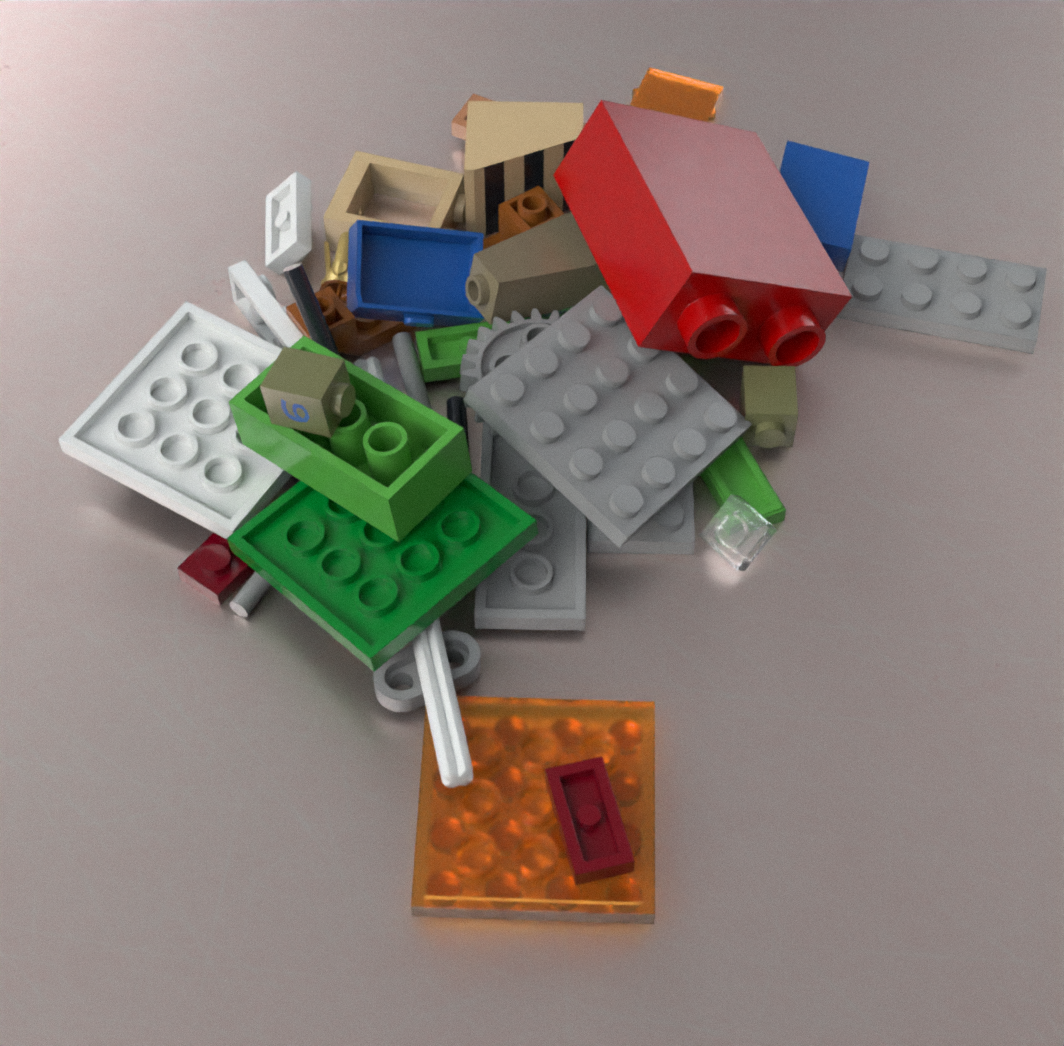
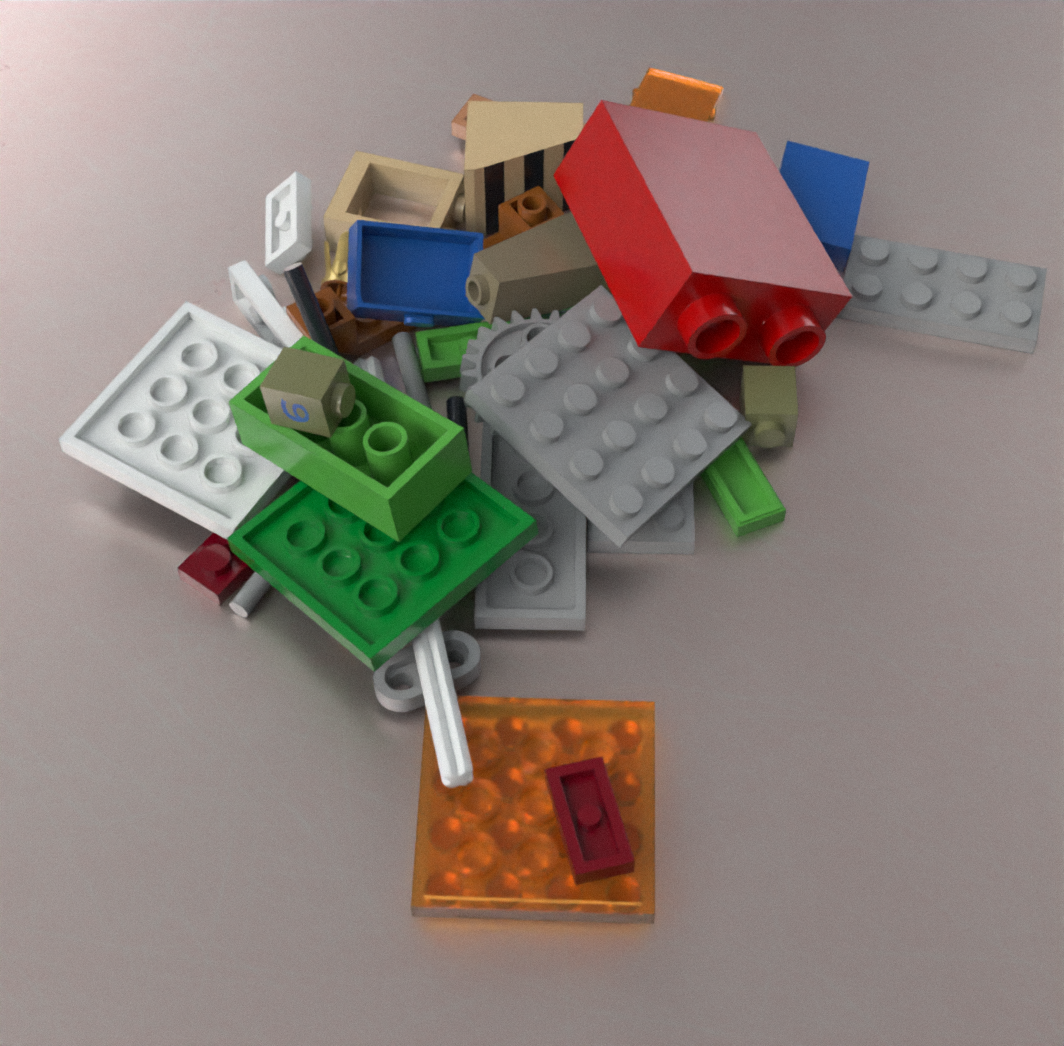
clear plate [699,494,777,571] -> none

